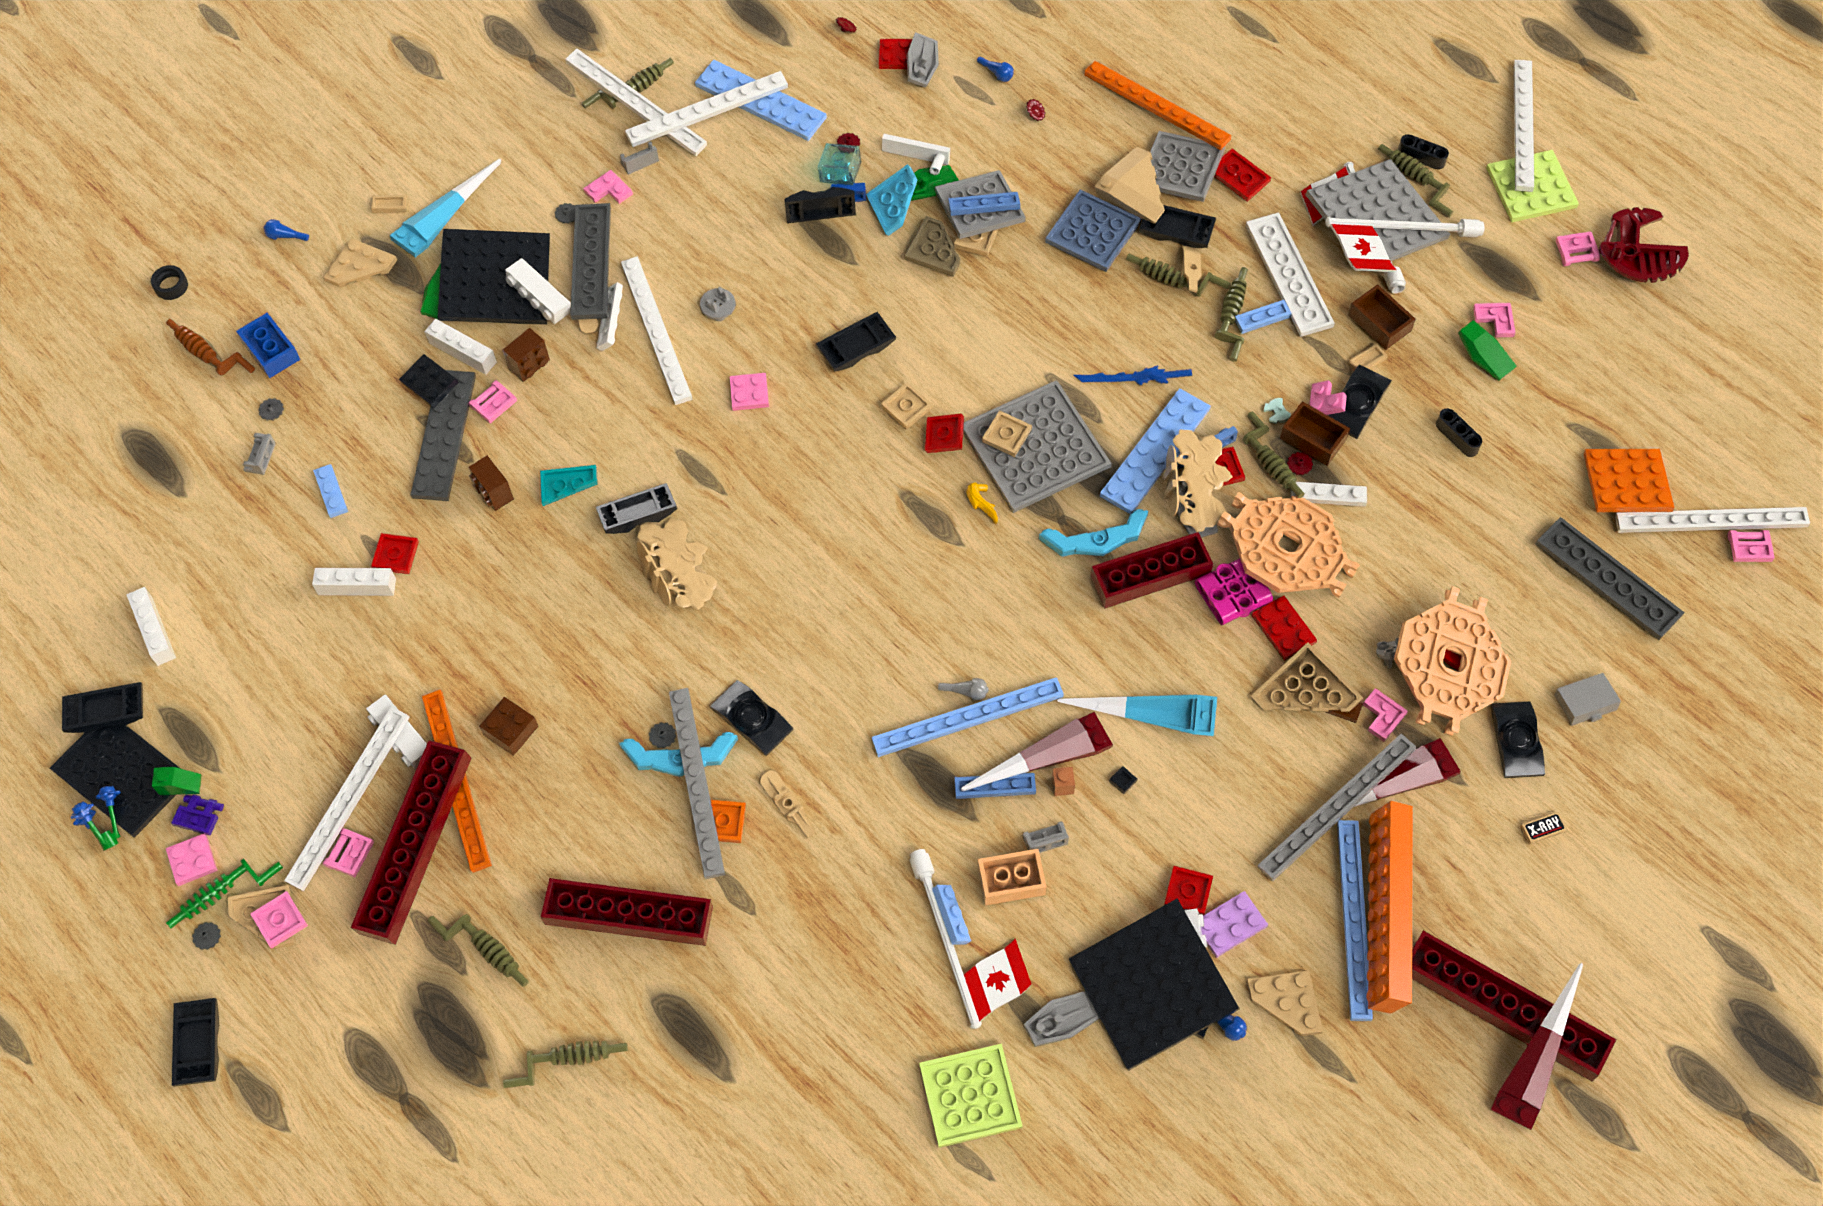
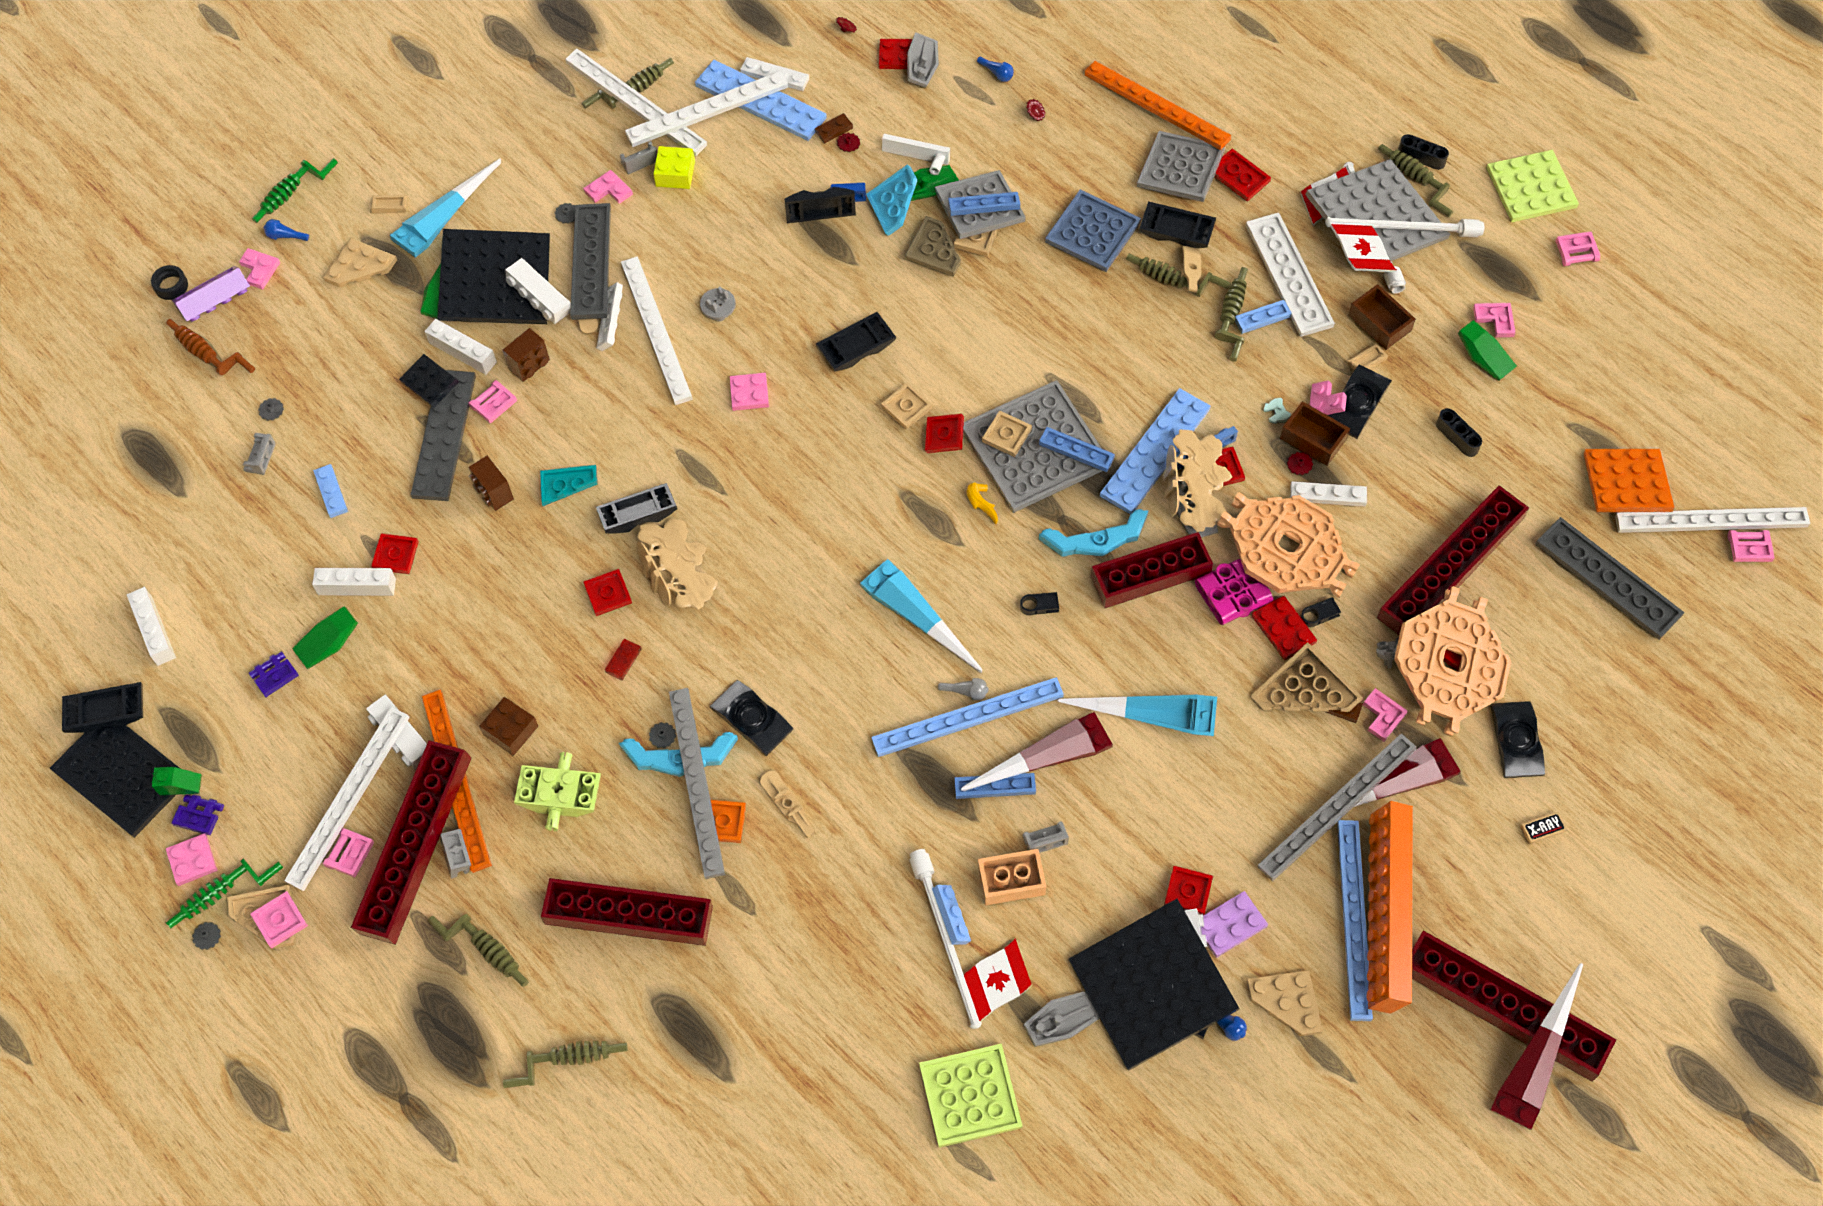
plant [70,786,121,851] -> none
black slope [172,998,220,1087] -> none
blue brick [236,313,301,379] -> none
clear light blue brick [818,143,862,185] -> none
nougat brick [1052,767,1075,796] -> none
blue sword [1074,365,1192,385] -> none
tan slope [1094,147,1165,224] -> none
black tile [1109,766,1138,794] -> none
olive piece [1243,411,1305,498] -> none
white plate [1514,60,1534,192] -> none
light grey container [1555,673,1621,726] -> none
dark red piece [1599,207,1689,283] -> none
none -> slope [172,266,250,322]
none -> bright pink plate [239,248,280,290]
none -> dark purple plate [249,651,299,697]
none -> green piece [252,158,338,223]
none -> green piece [292,606,358,669]
none -> light grey hinge [441,829,471,879]
none -> yellowish green slope [514,752,601,831]
none -> red plate [583,569,632,616]
none -> clear red plate [605,639,642,681]
none -> neon yellow brick [654,146,695,189]
none -> white plate [740,57,809,91]
none -> reddish brown plate [815,113,853,144]
none -> medium azure plate [860,559,982,673]
none -> black piece [1020,592,1059,616]
none -> medium blue plate [1039,427,1115,472]
none -> black piece [1301,597,1341,628]
none -> dark red brick [1377,485,1529,635]

